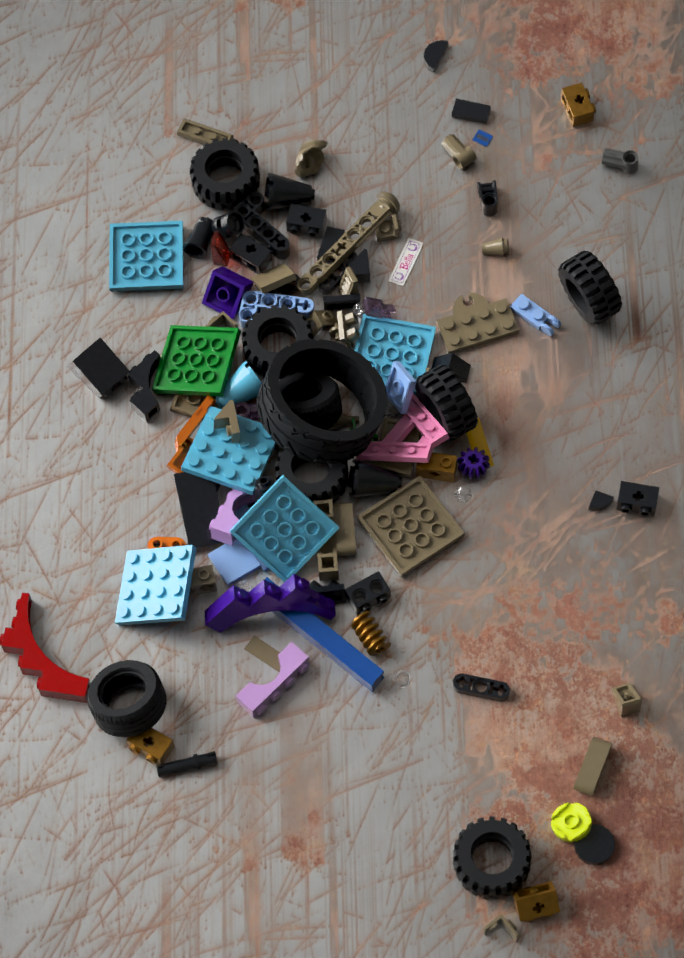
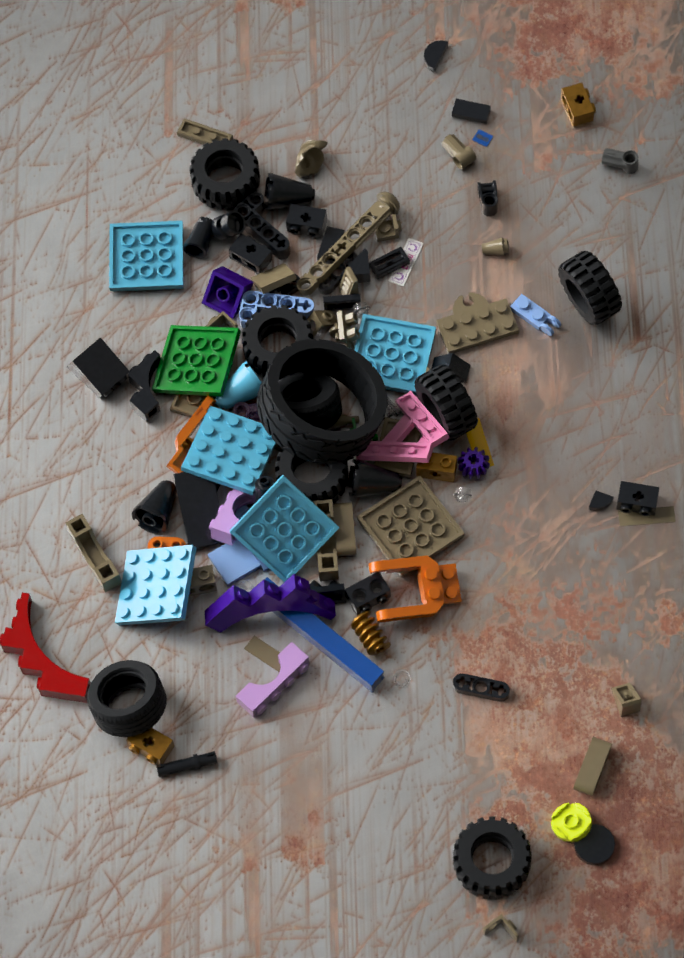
clear red slope [210,231,230,266] -> none
dark tan slope [214,400,240,443] -> none
clear purple plate [363,297,396,319] -> none
light blue tile [386,361,417,414] -> none
pearl gold brick [512,881,560,922] -> none
none -> dark tan arch [66,514,122,593]
none -> black cone [131,480,177,534]
none -> orange plate [368,555,462,622]
none -> black tile [369,247,410,279]
none -> dark tan sticker [618,506,676,526]

